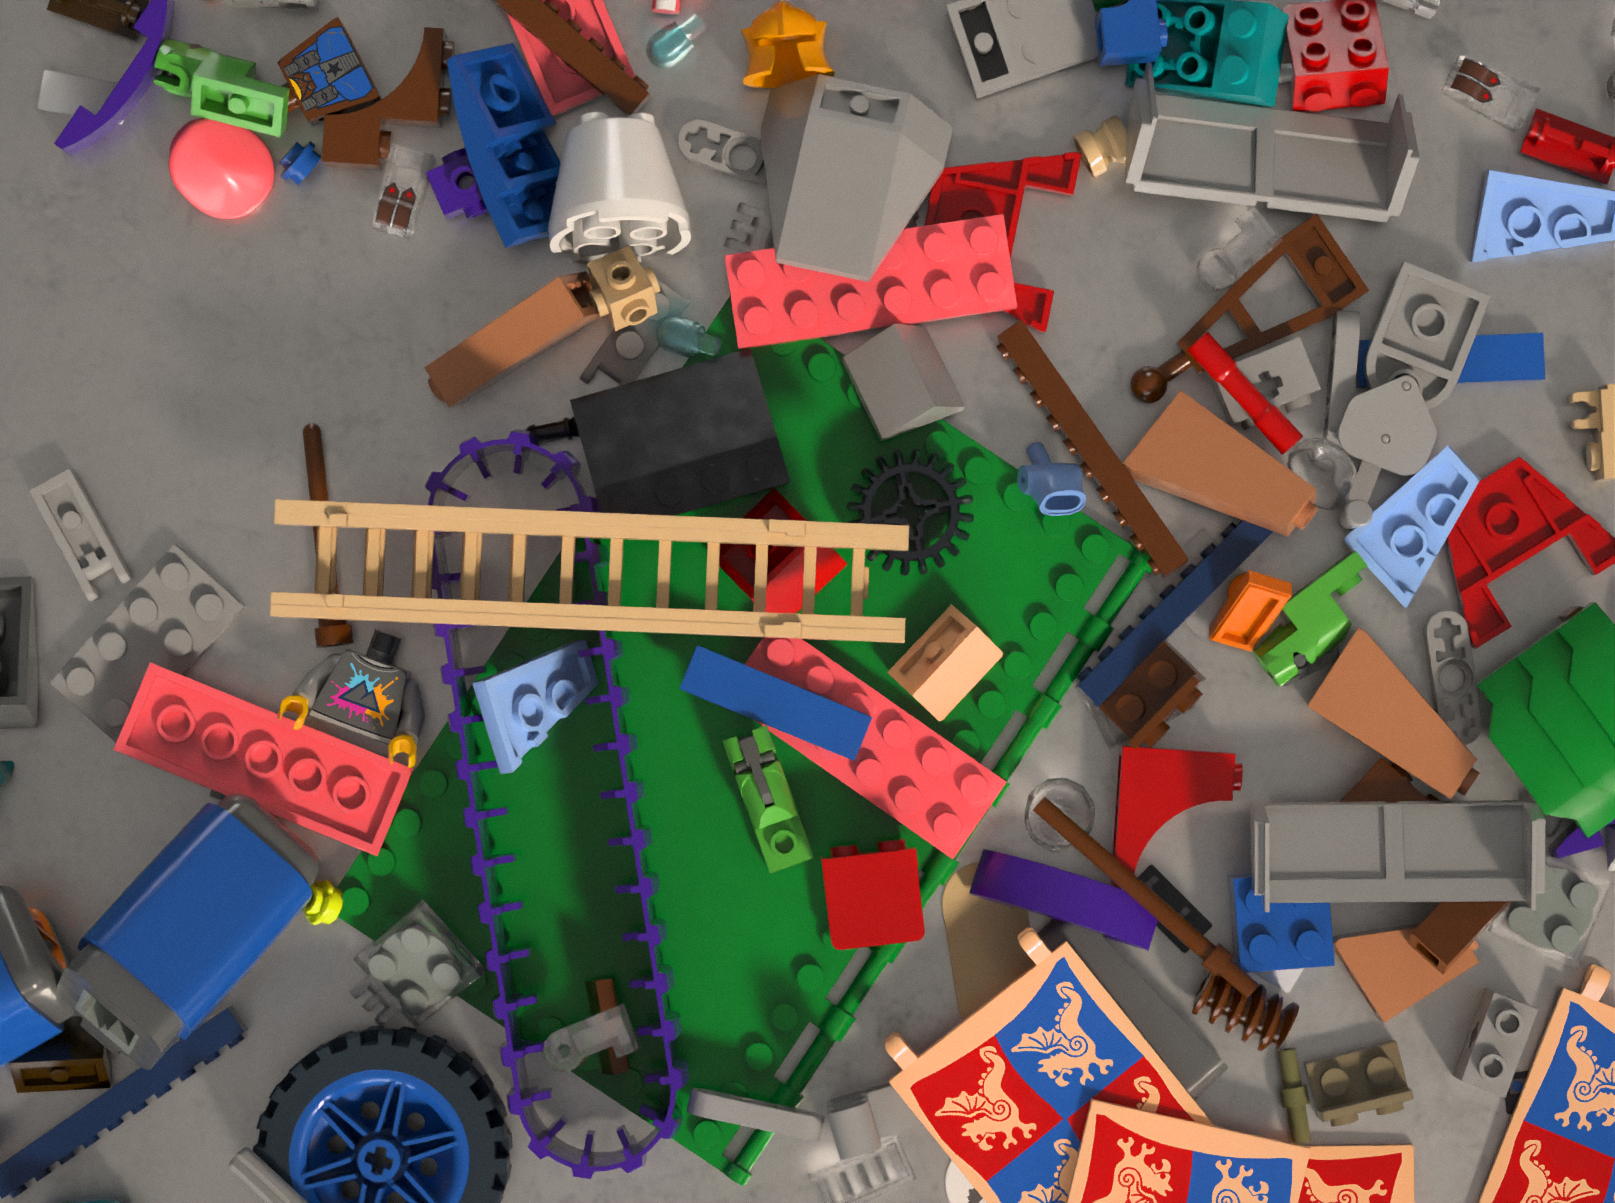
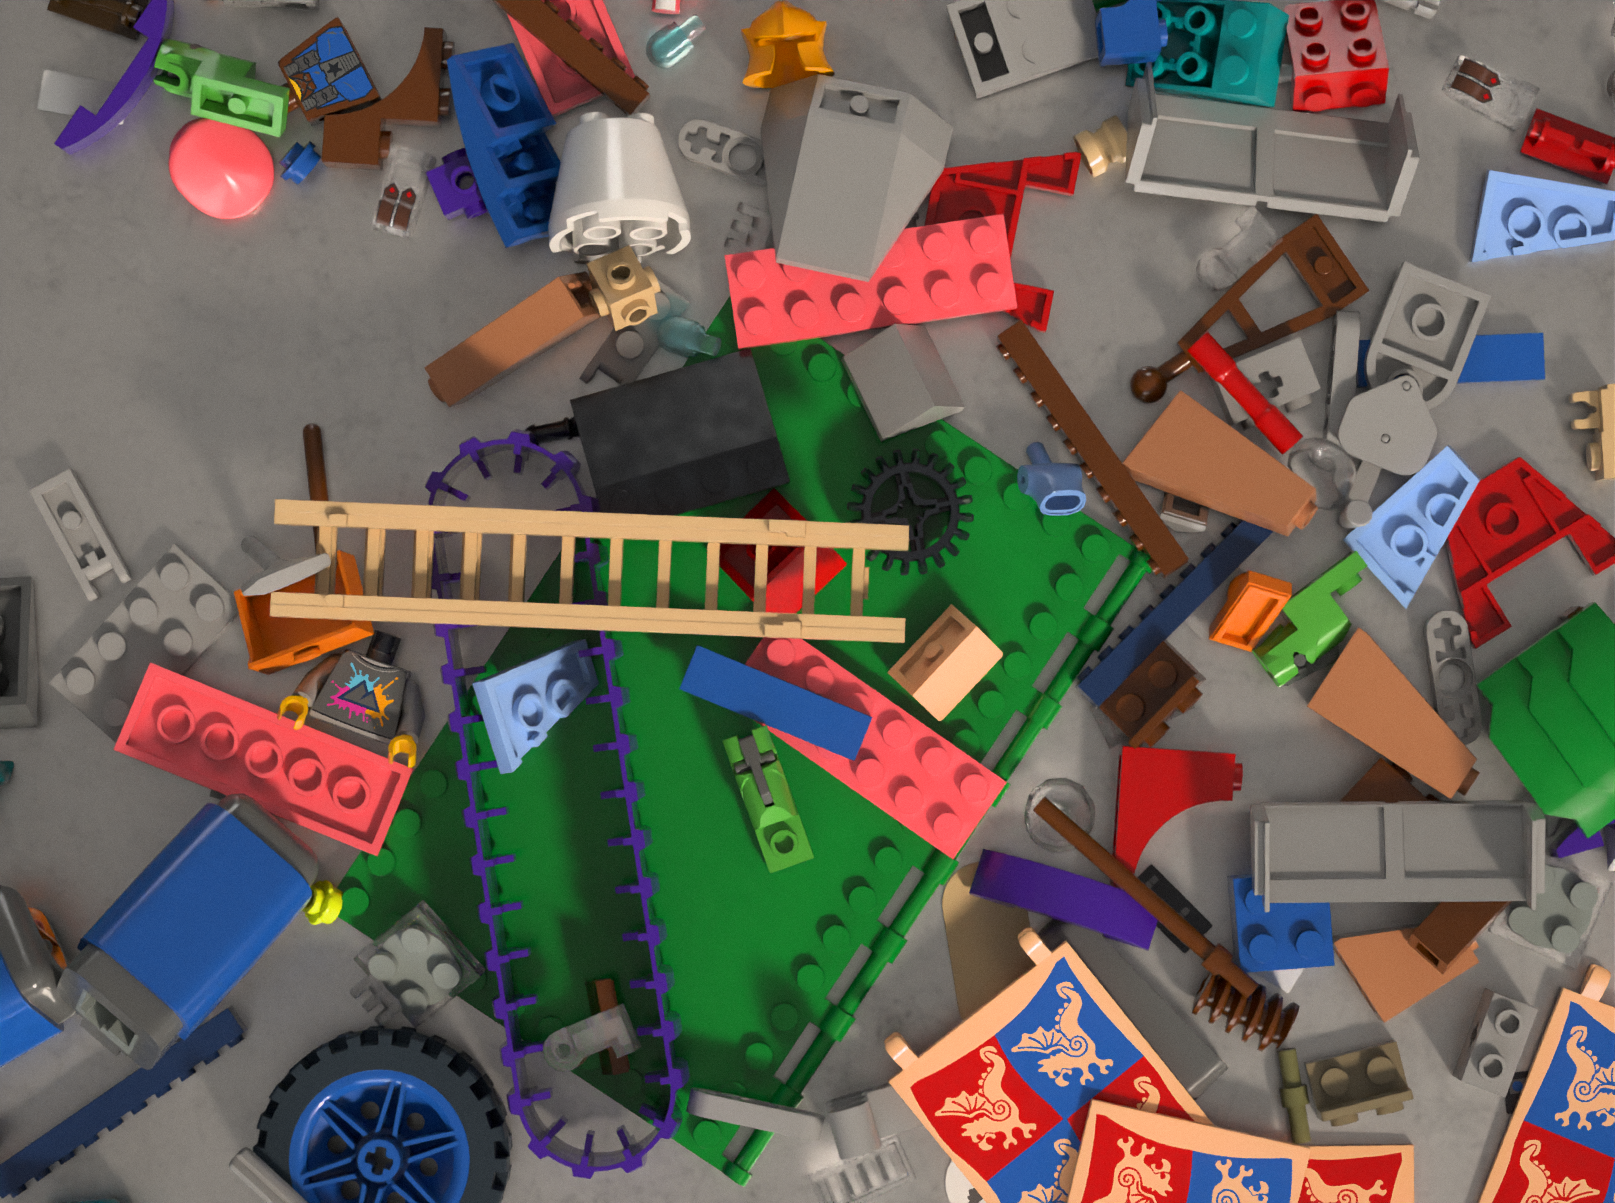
dark brown panel [9,1016,112,1093] -> none
red bracket [821,839,925,950] -> none
none -> orange container [234,550,374,675]
none -> light grey piece [241,536,331,596]
none -> light grey slope [1160,492,1210,533]

